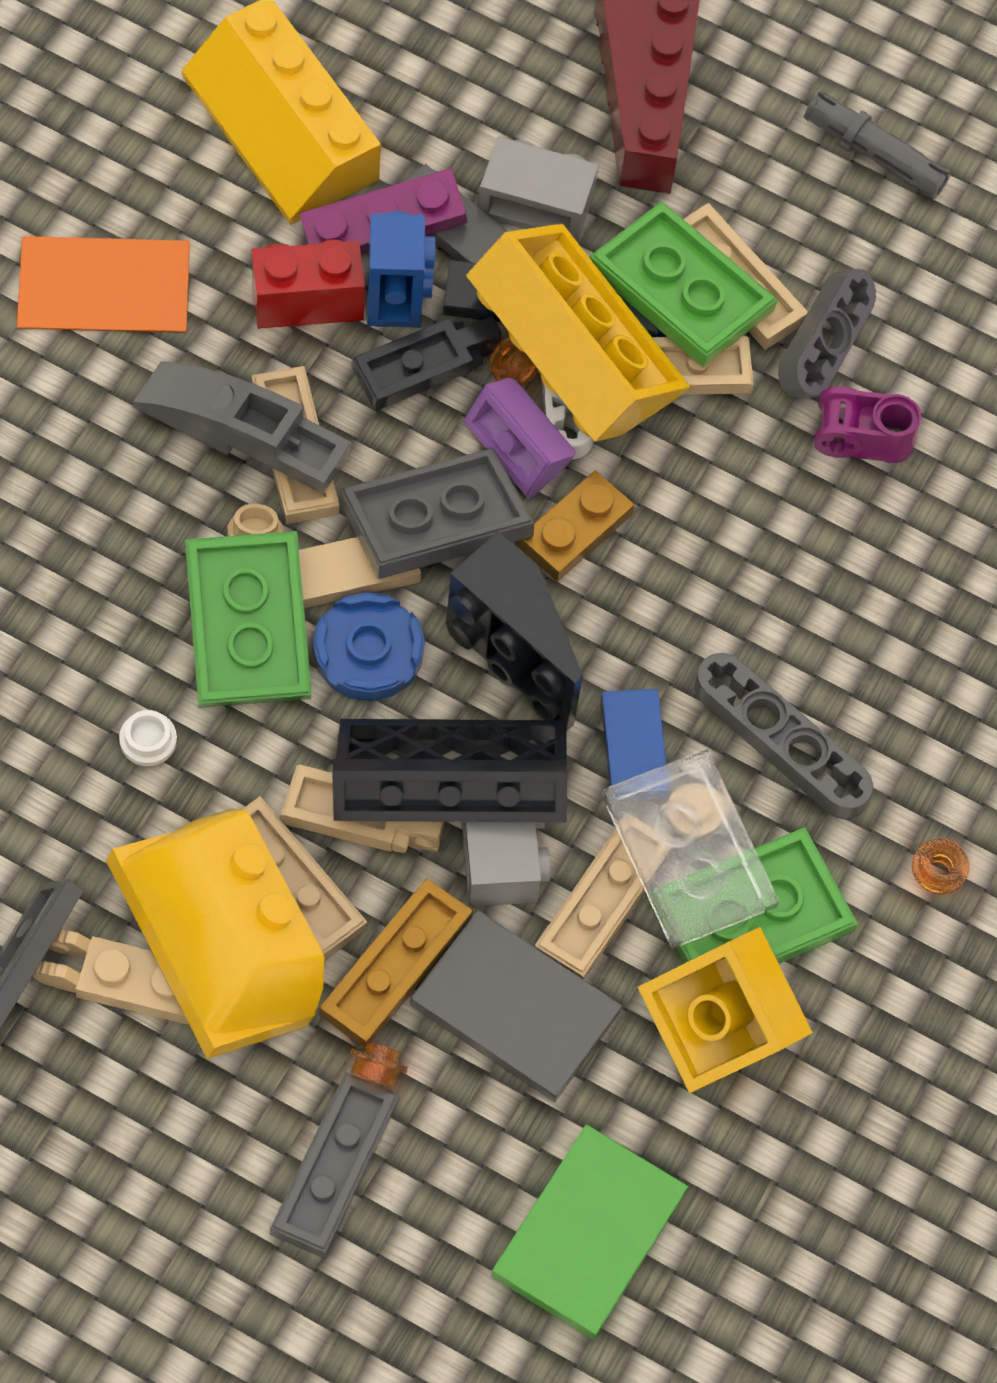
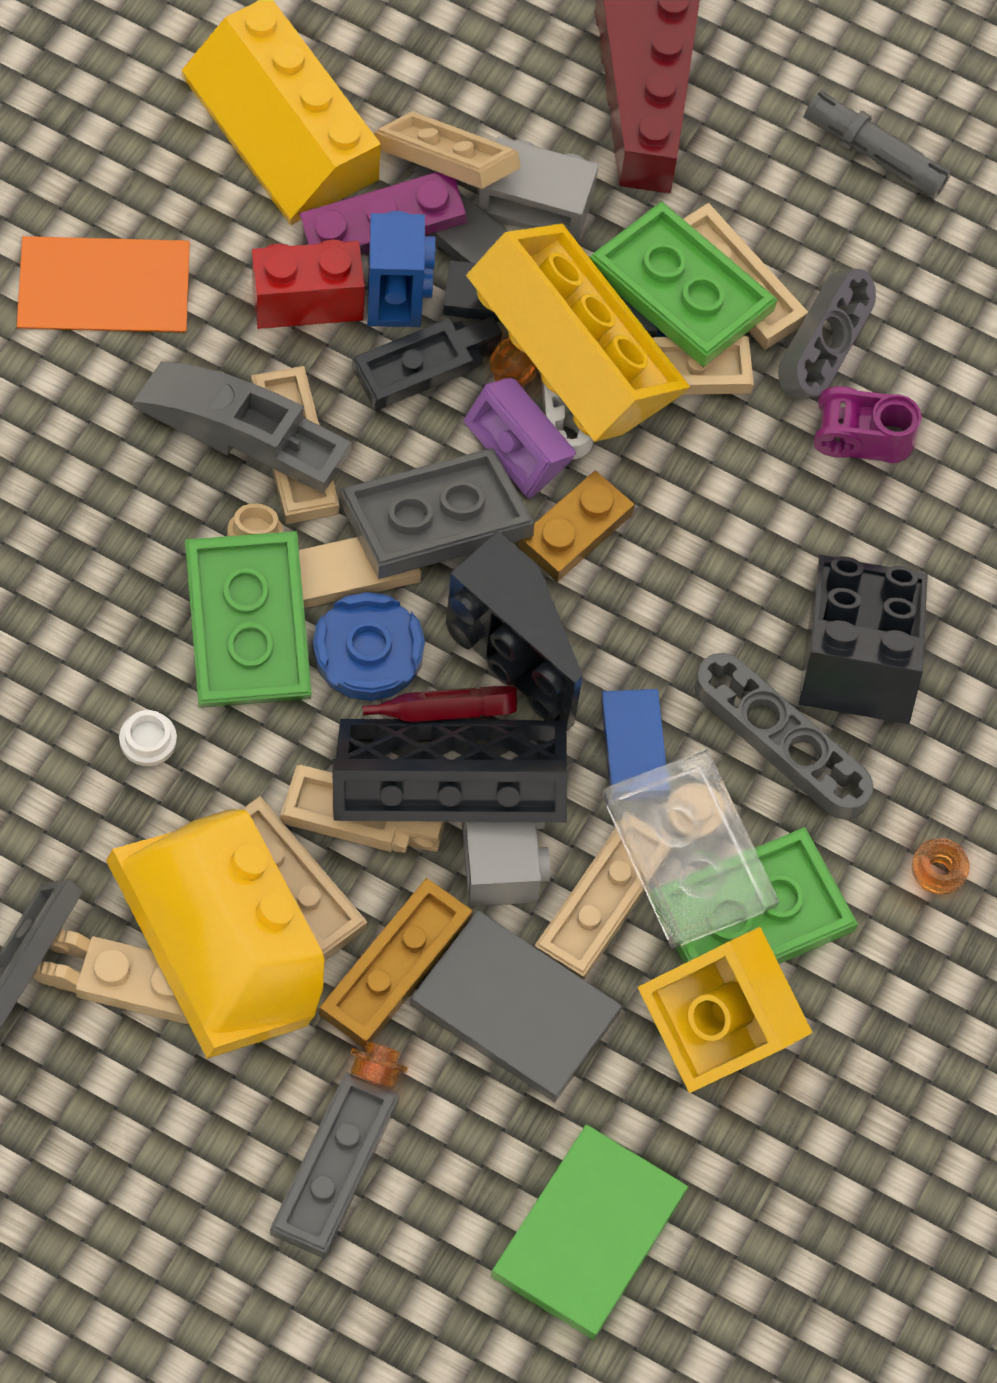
none -> dark red piece [362,686,517,722]
none -> tan tile [374,111,521,189]
none -> black slope [799,555,928,724]

